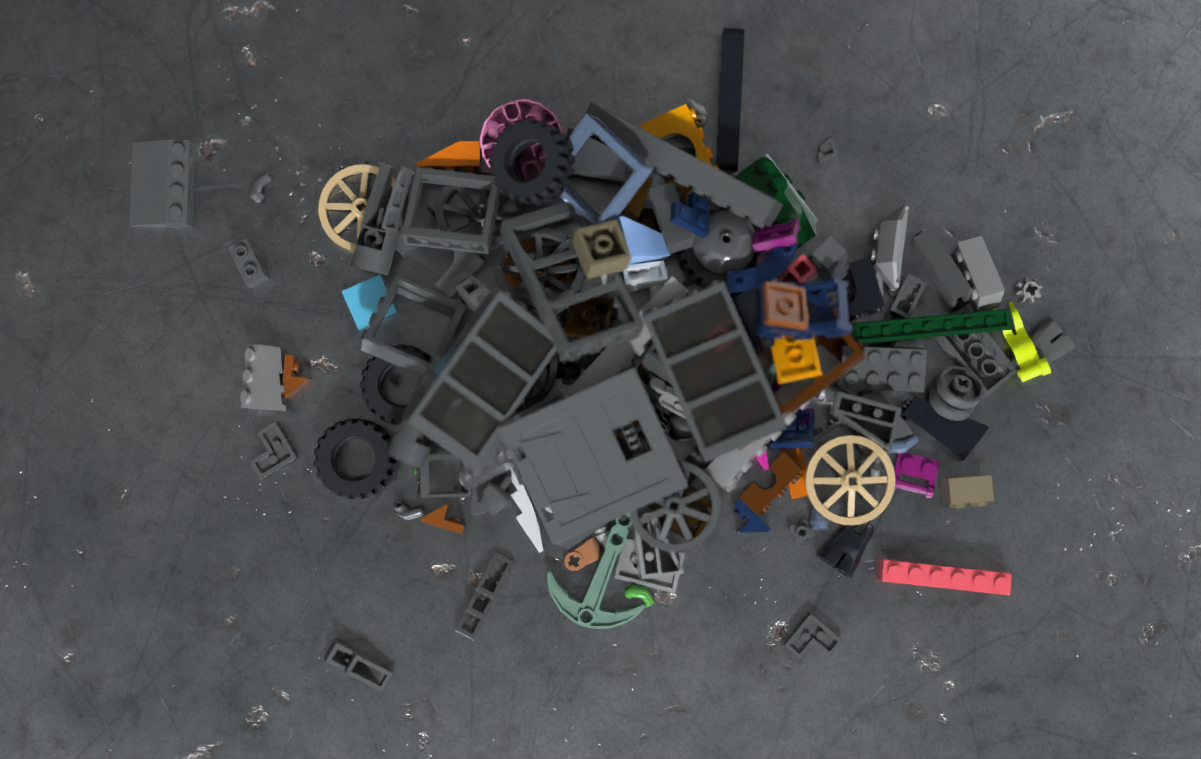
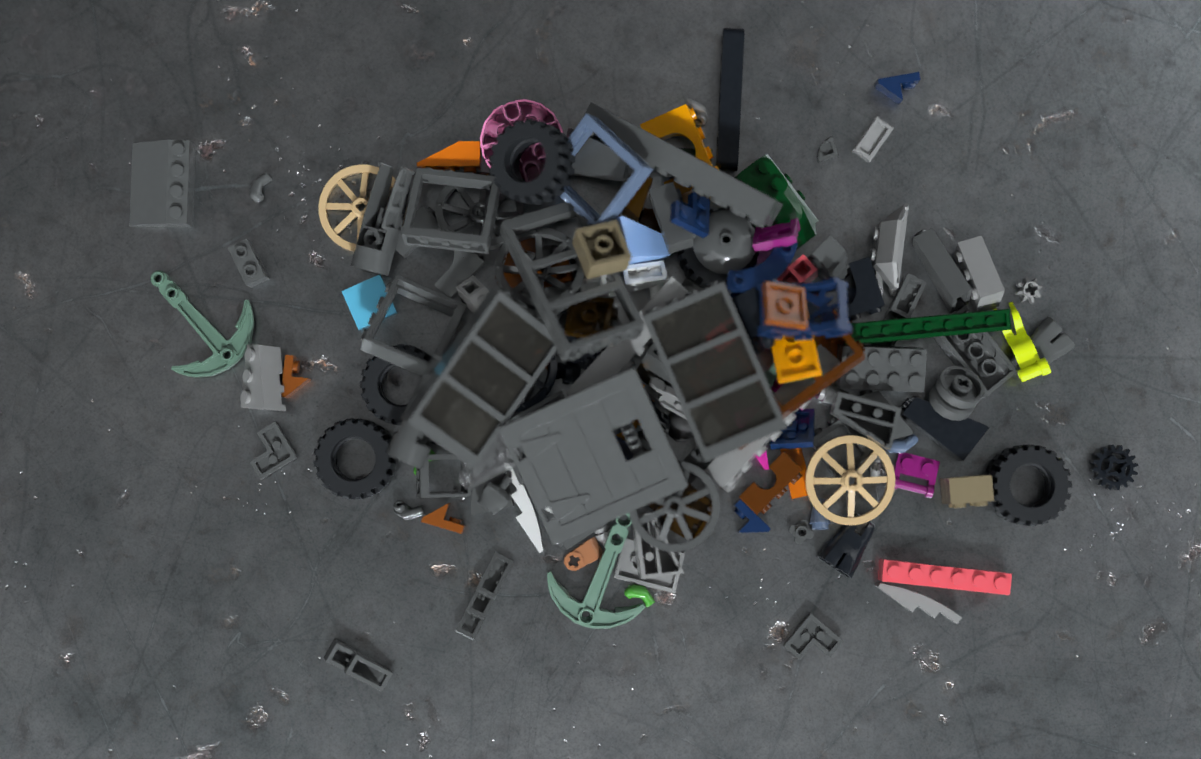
none -> sand green piece [151,270,254,378]
none -> light grey tile [852,116,894,163]
none -> dark blue slope [874,72,921,104]
none -> light grey slope [875,582,962,624]
none -> black tyre [987,445,1072,526]
none -> black gear [1090,444,1138,490]

